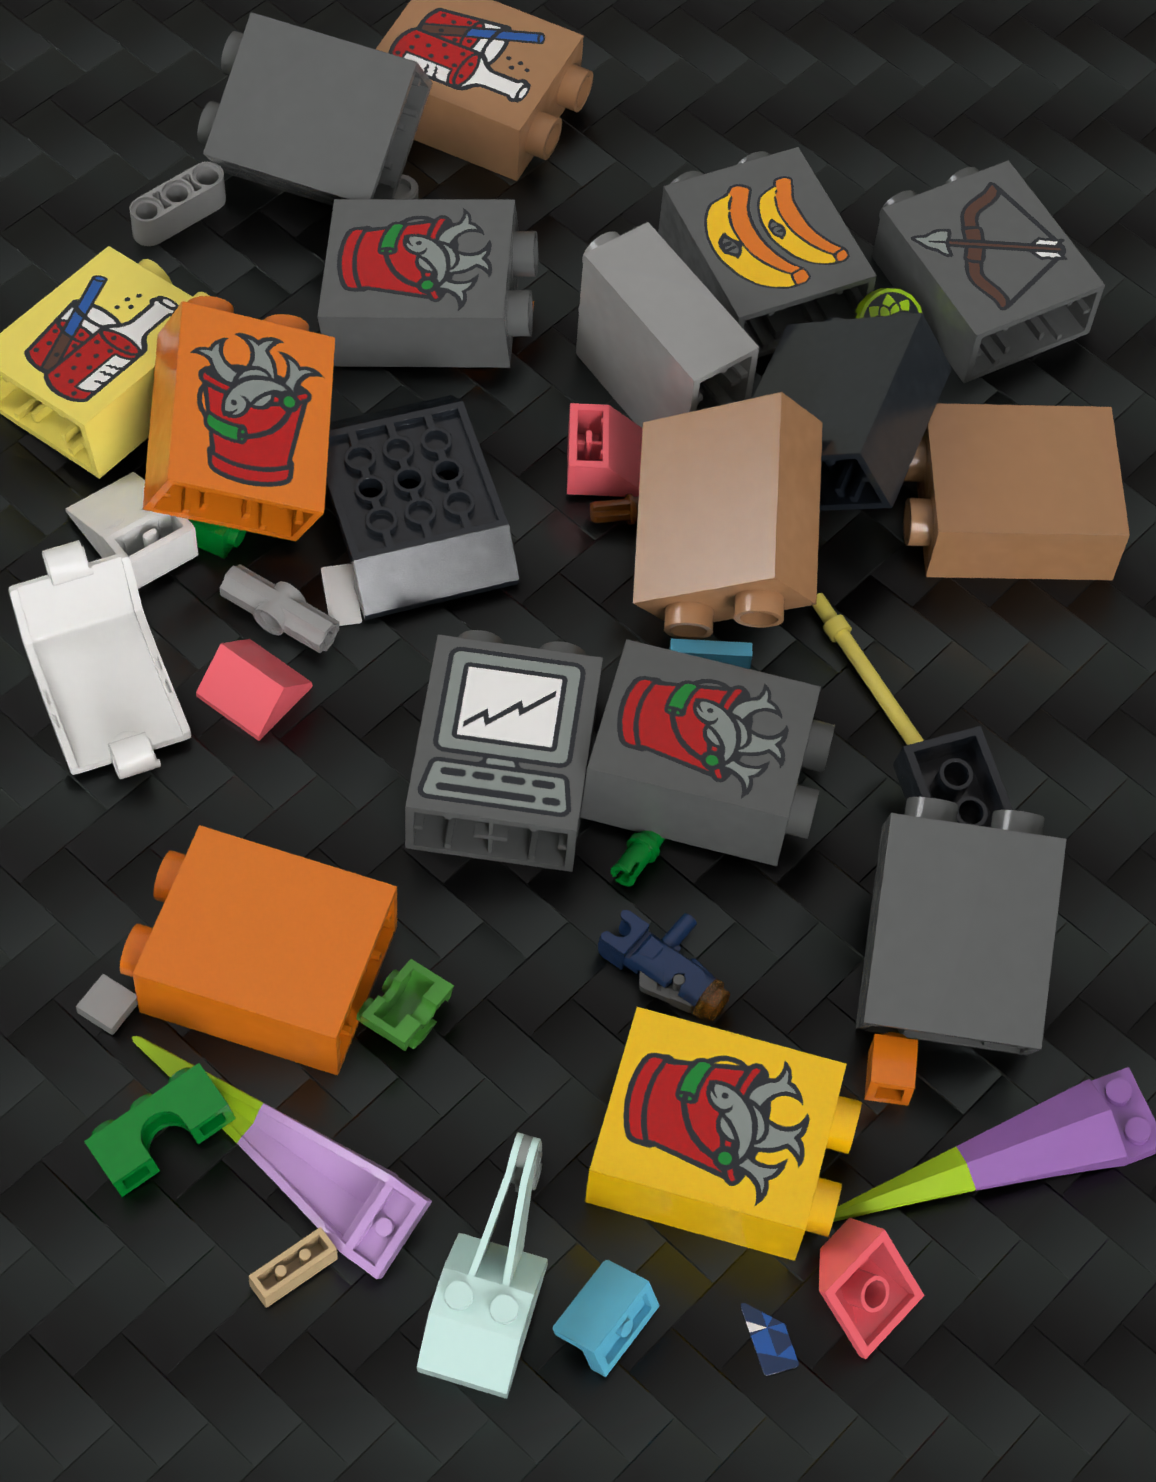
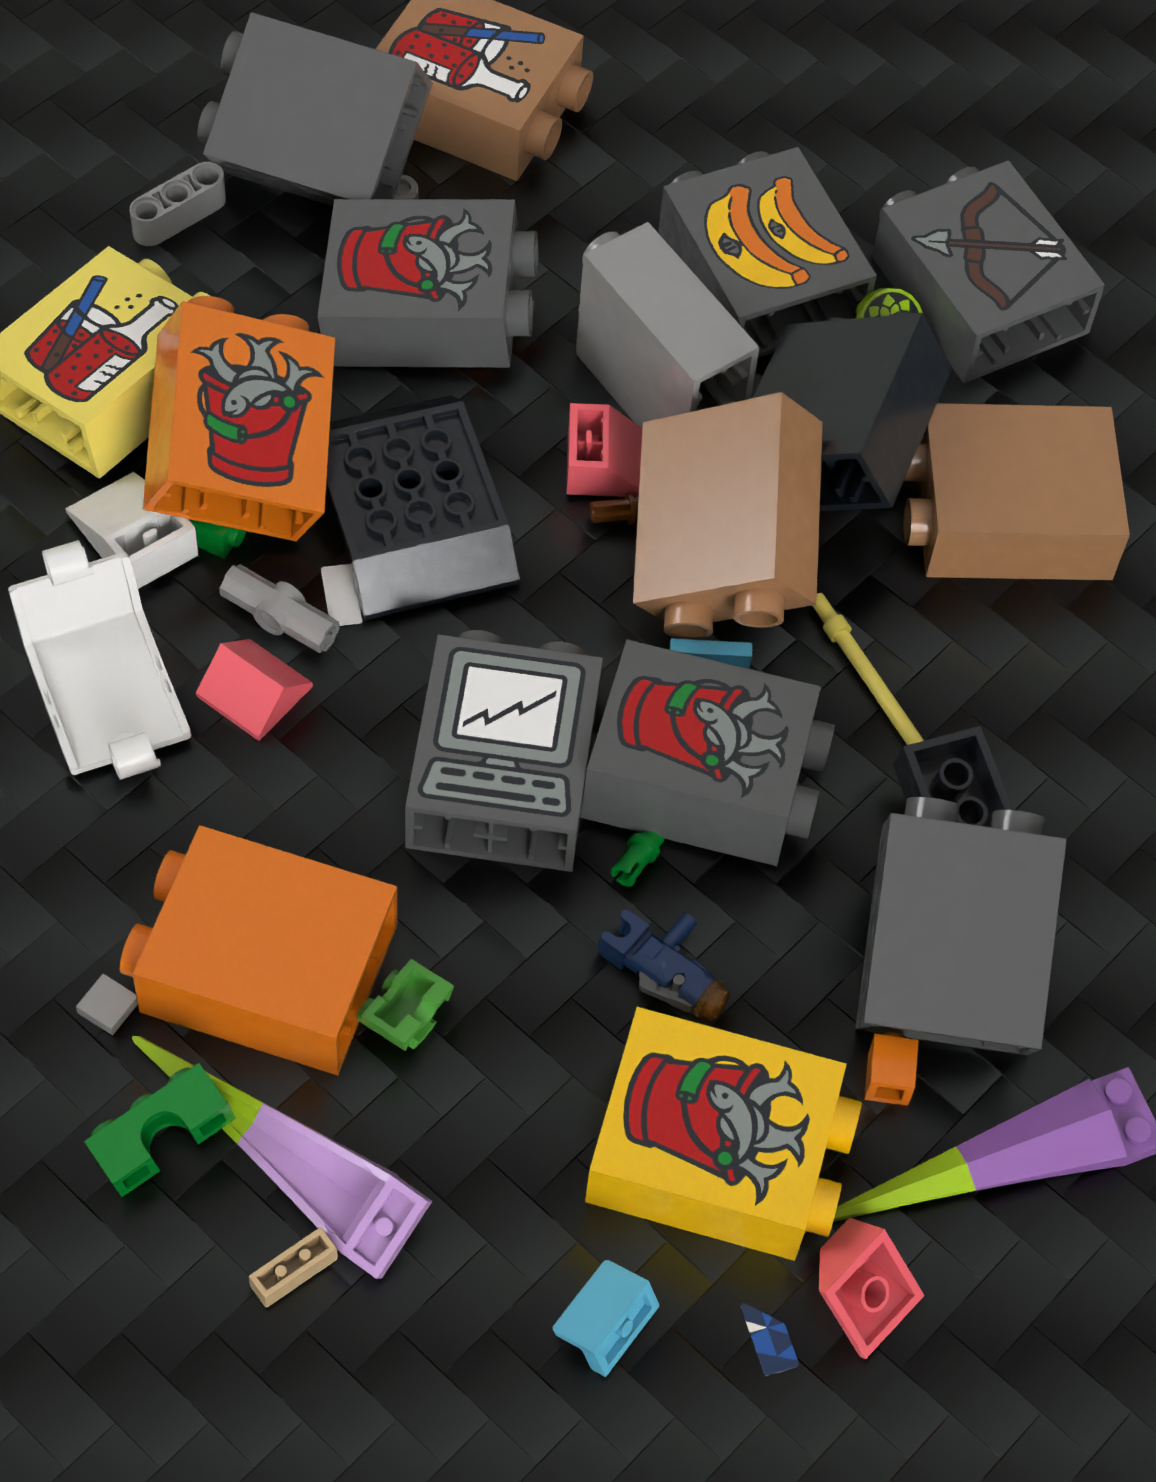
light aqua slope [417,1132,548,1399] -> none

